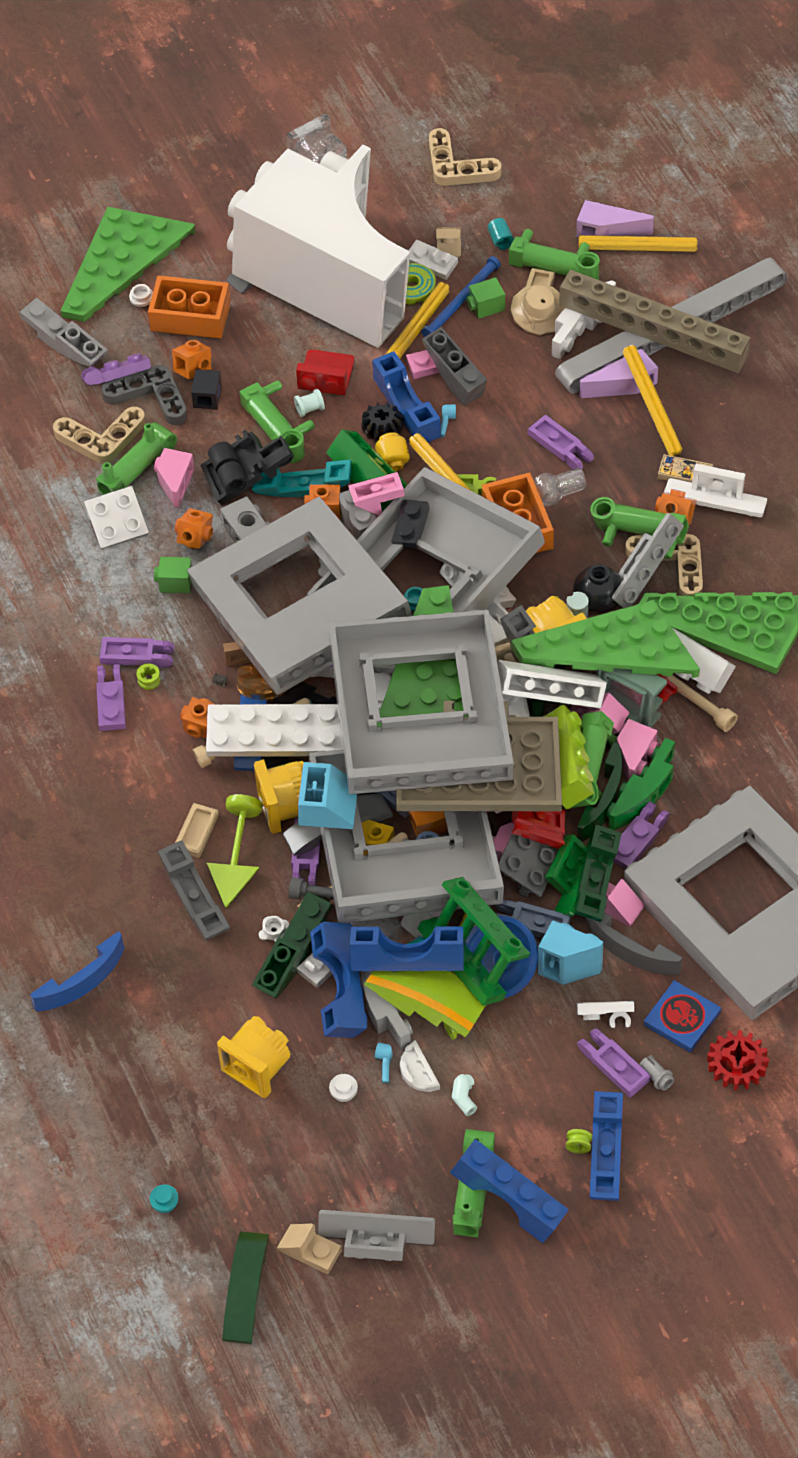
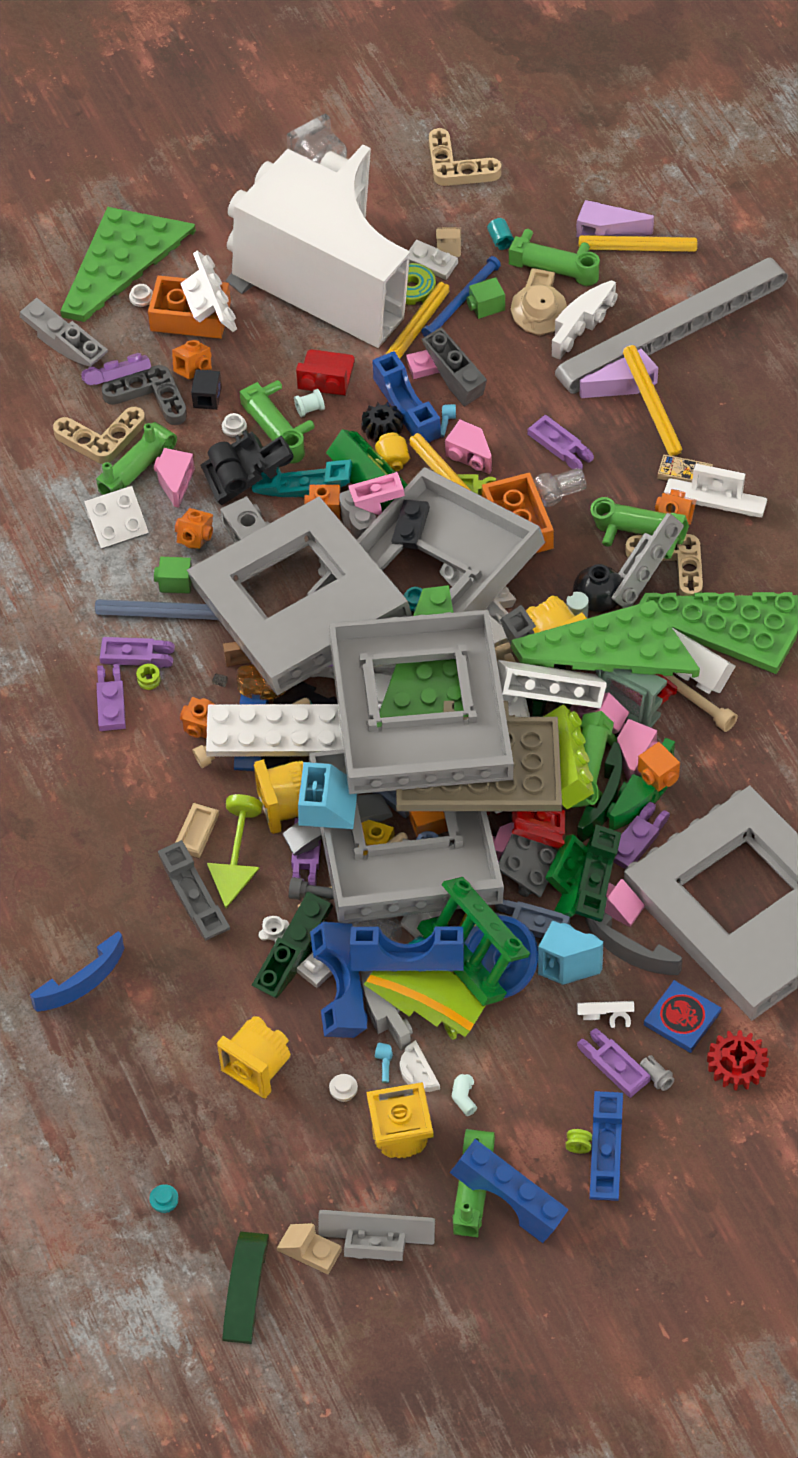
dark tan brick [559,270,751,373] -> none
none -> sand blue axle [95,599,218,620]
none -> white bracket [180,251,237,332]
none -> white plate [222,413,247,437]
none -> yellow piece [366,1082,434,1158]
none -> bright pink slope [445,420,492,474]
none -> orange brick [638,742,680,791]

